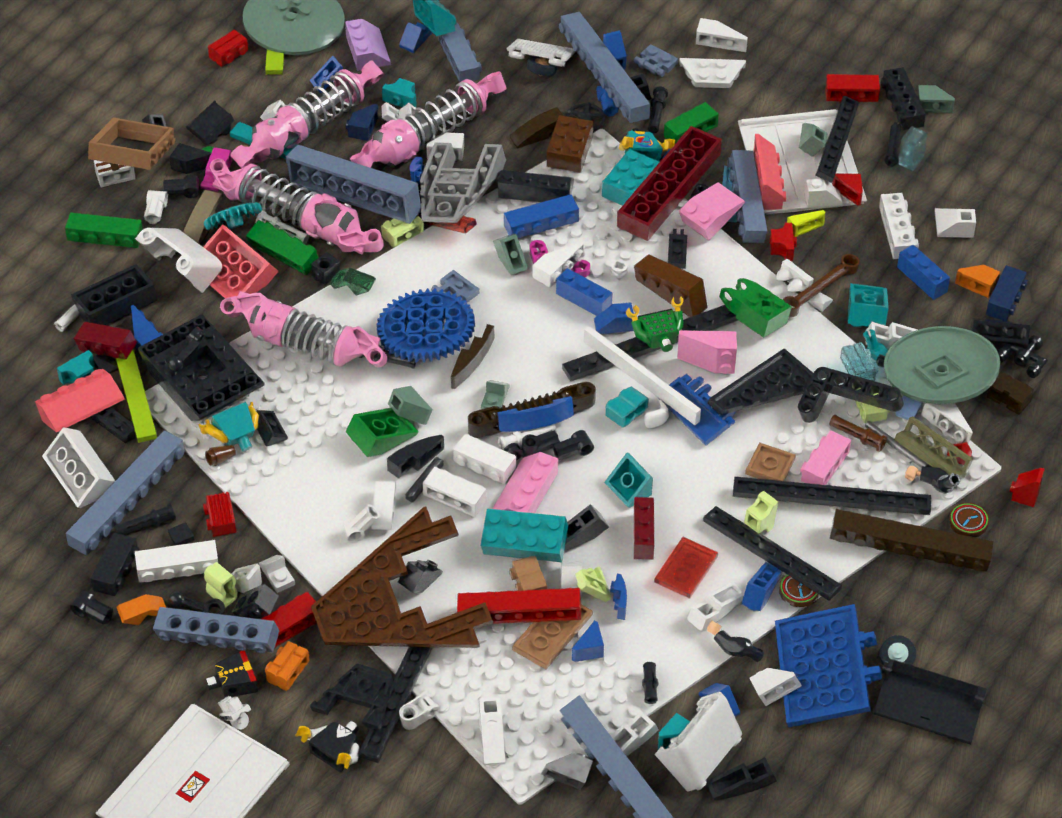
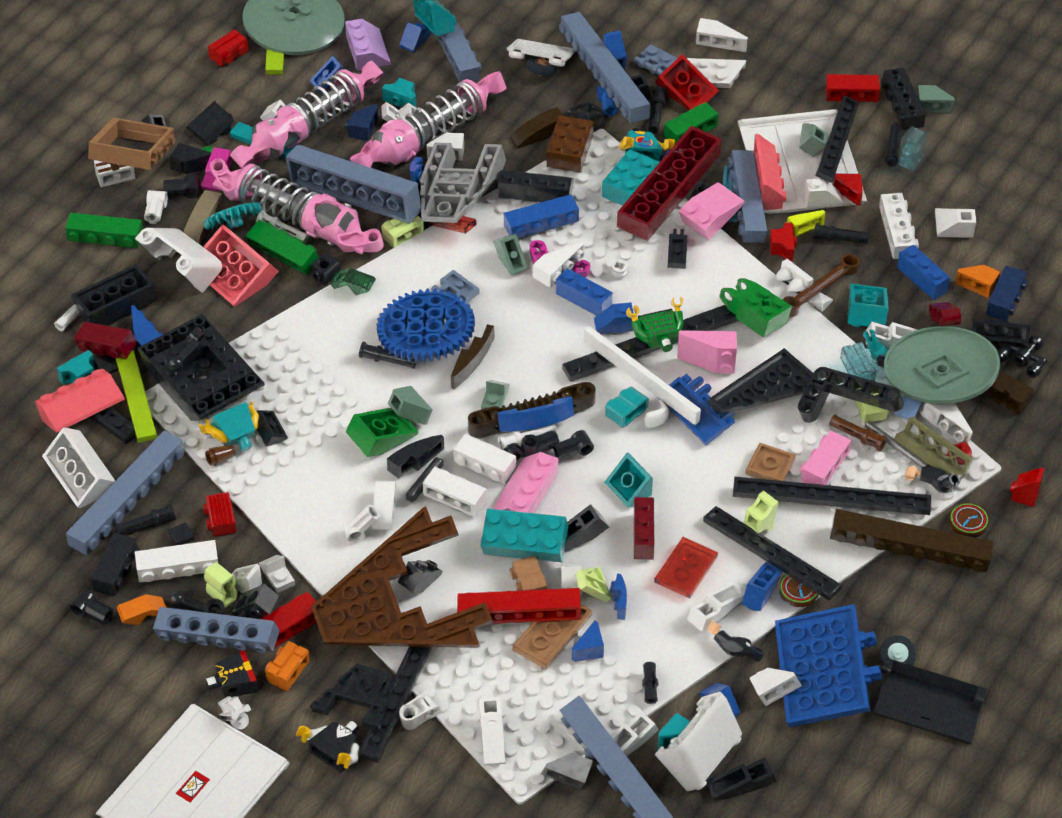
bright pink piece [220,291,387,367] -> none
reddish brown wedge [634,254,708,317] -> none
none -> red slope [655,54,719,110]
none -> black pin [813,223,870,244]
none -> dark red beam [929,302,962,326]

